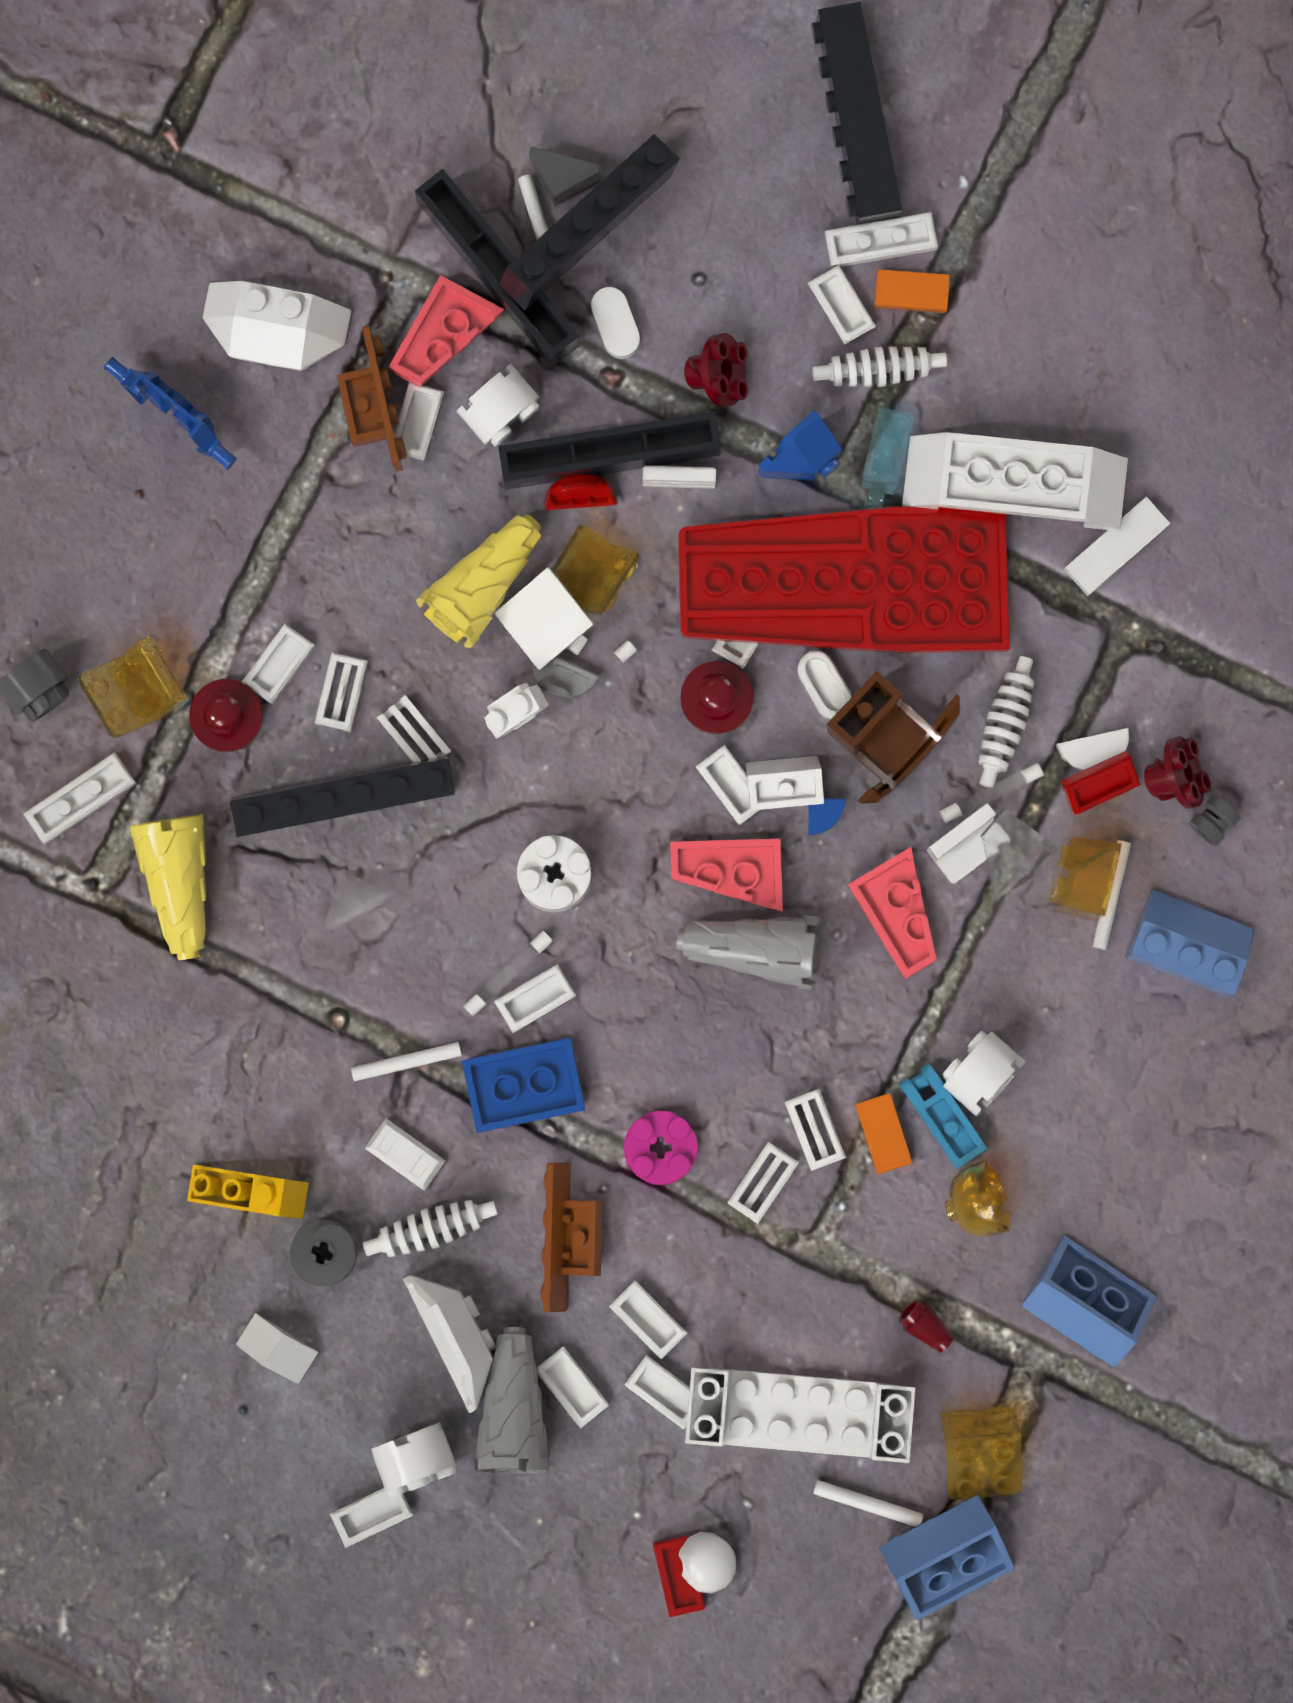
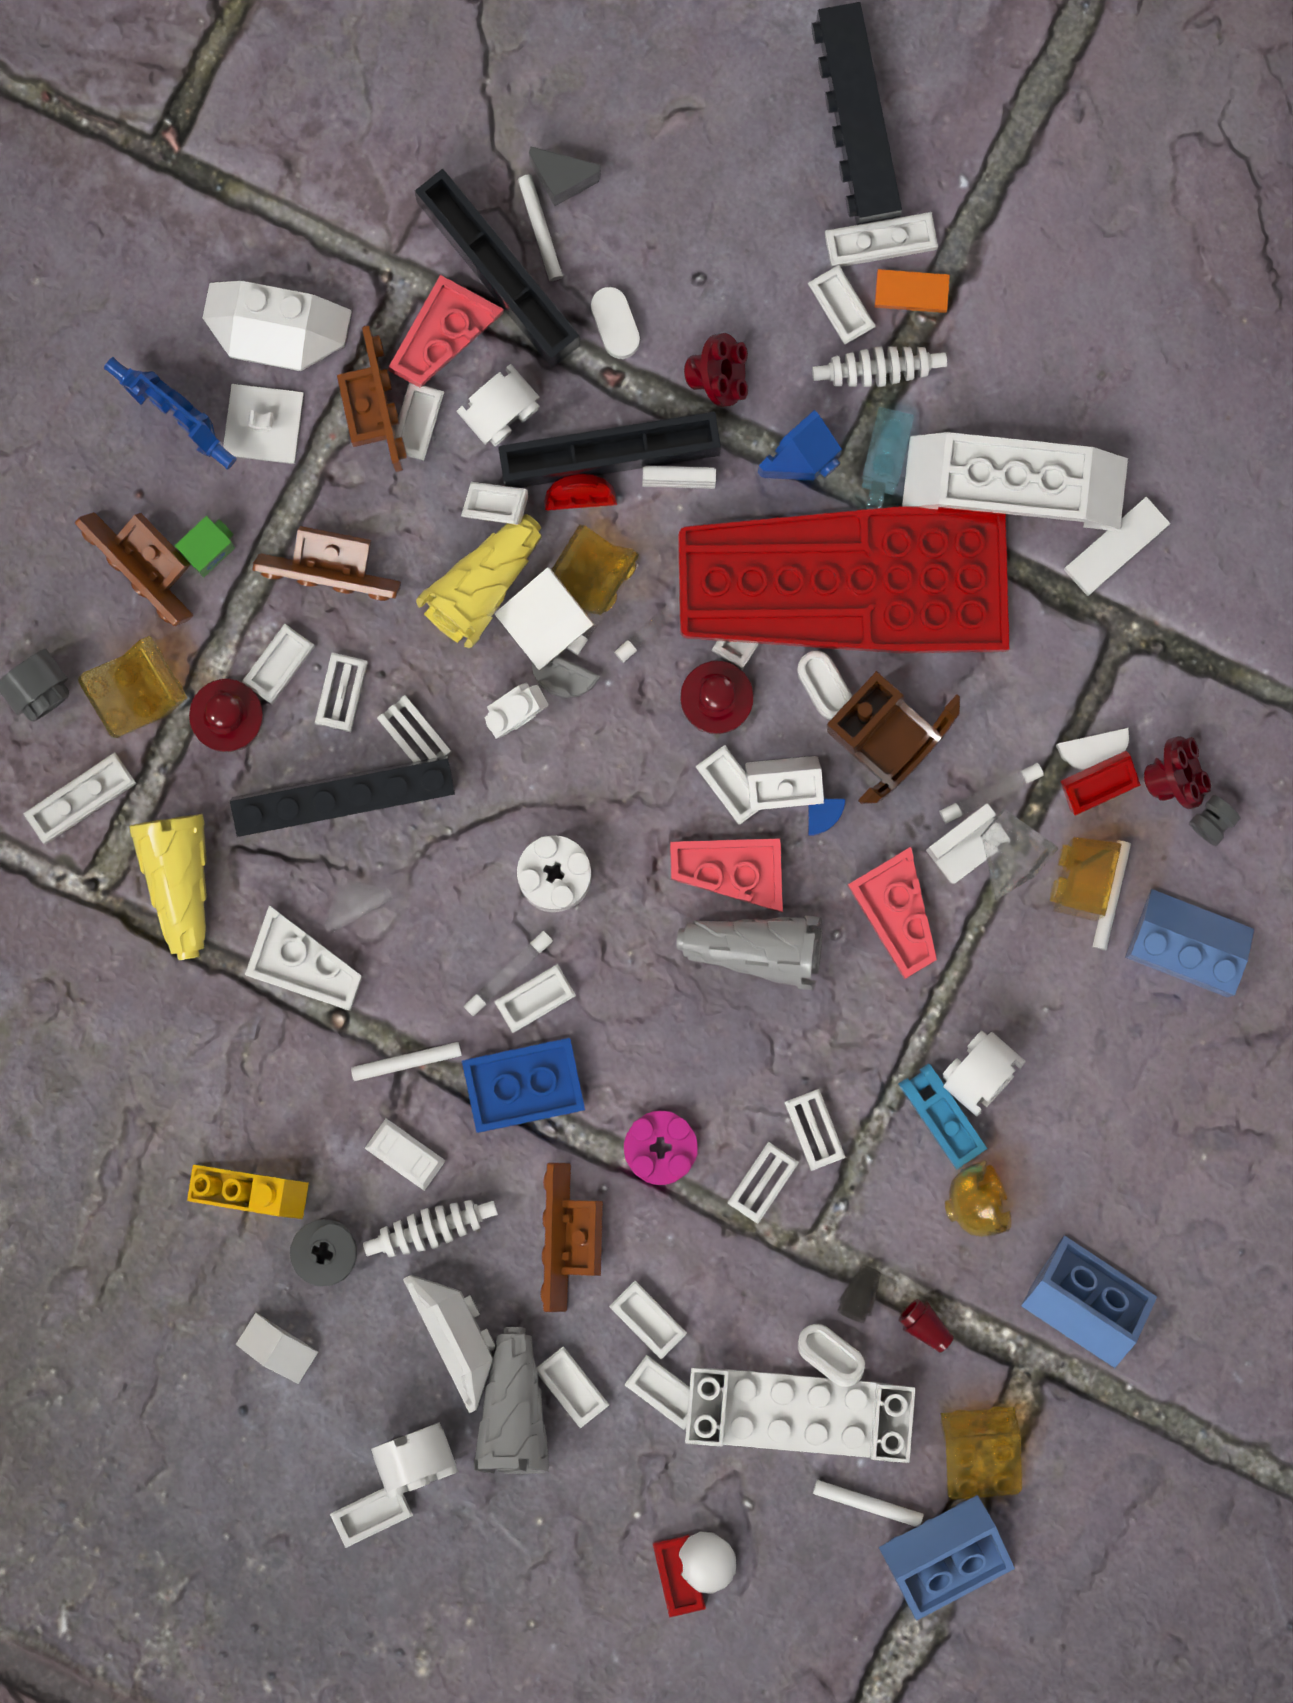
black brick [499,134,680,310] -> none
orange tile [854,1093,913,1175] -> none
white piece [978,656,1034,788] -> none
none -> dark orange bracket [75,512,193,626]
none -> bright green brick [174,516,235,578]
none -> white piece [223,384,304,464]
none -> white wing [245,906,363,1011]
none -> bracket [252,526,401,601]
none -> white tile [461,482,528,525]
none -> white tile [798,1324,865,1386]
none -> clear smoke cone [837,1265,881,1323]

